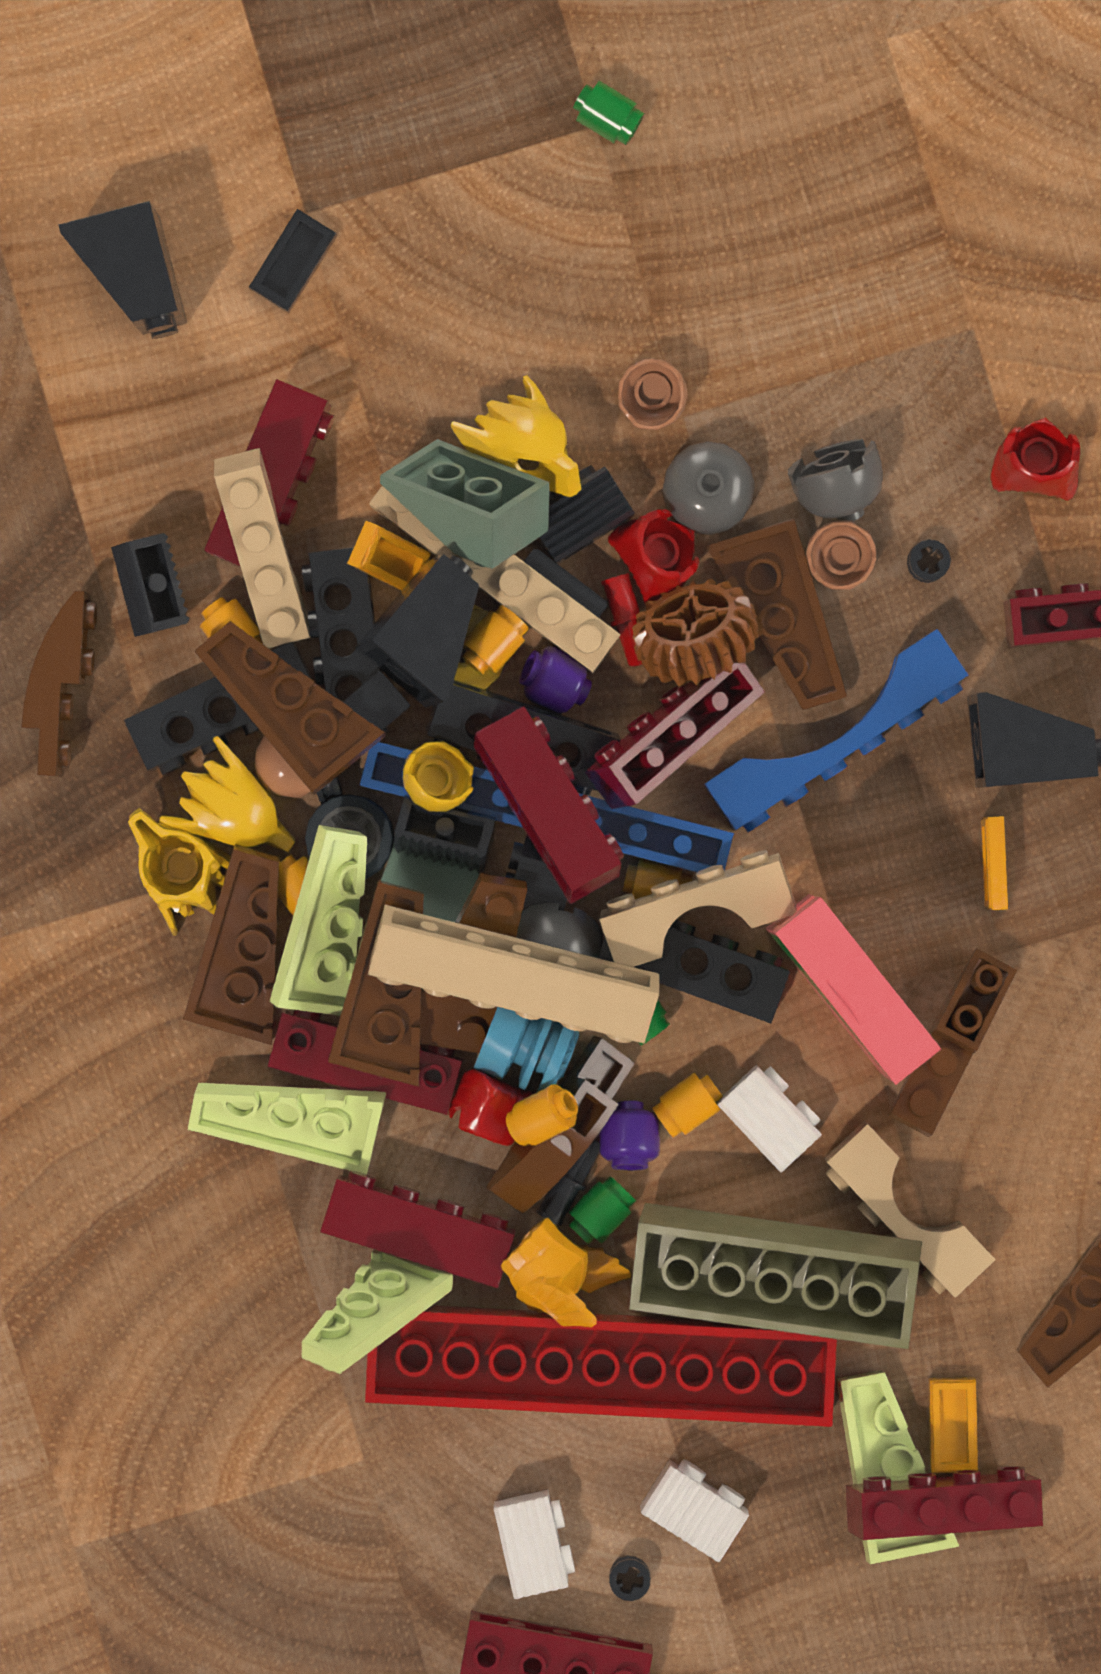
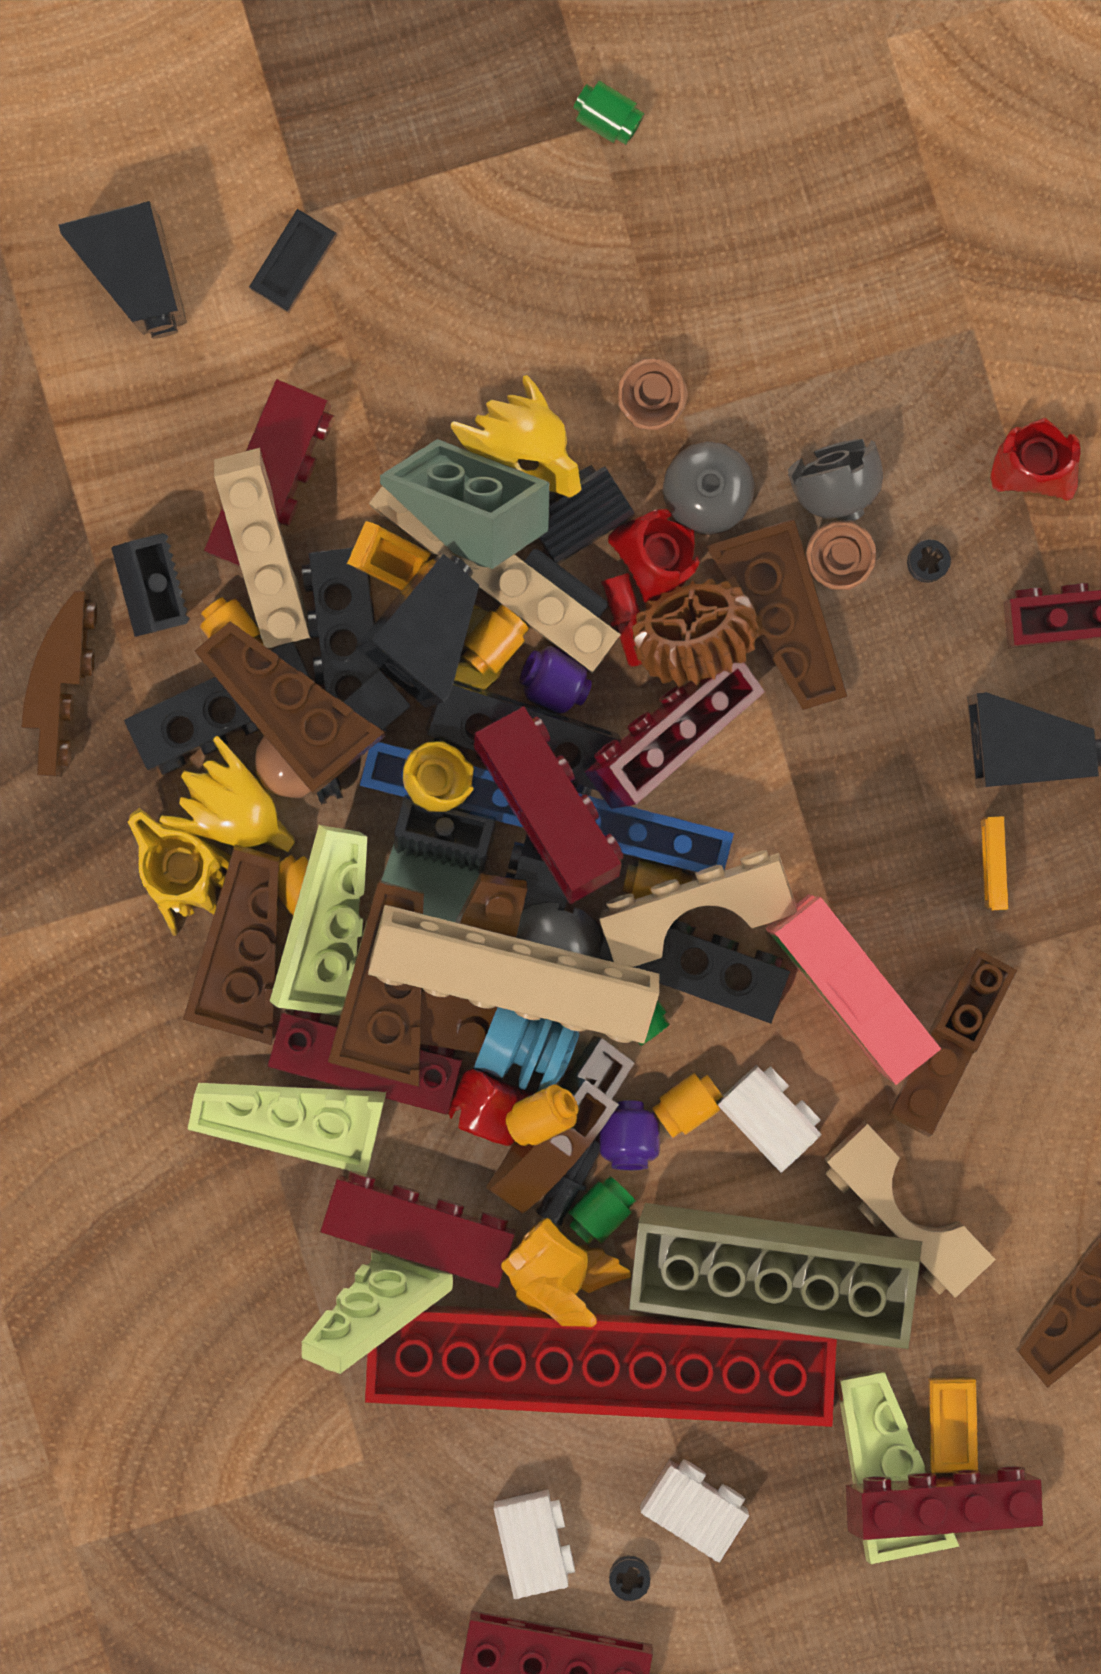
wheel [305,794,394,879] -> none
blue arch [703,629,968,833] -> none

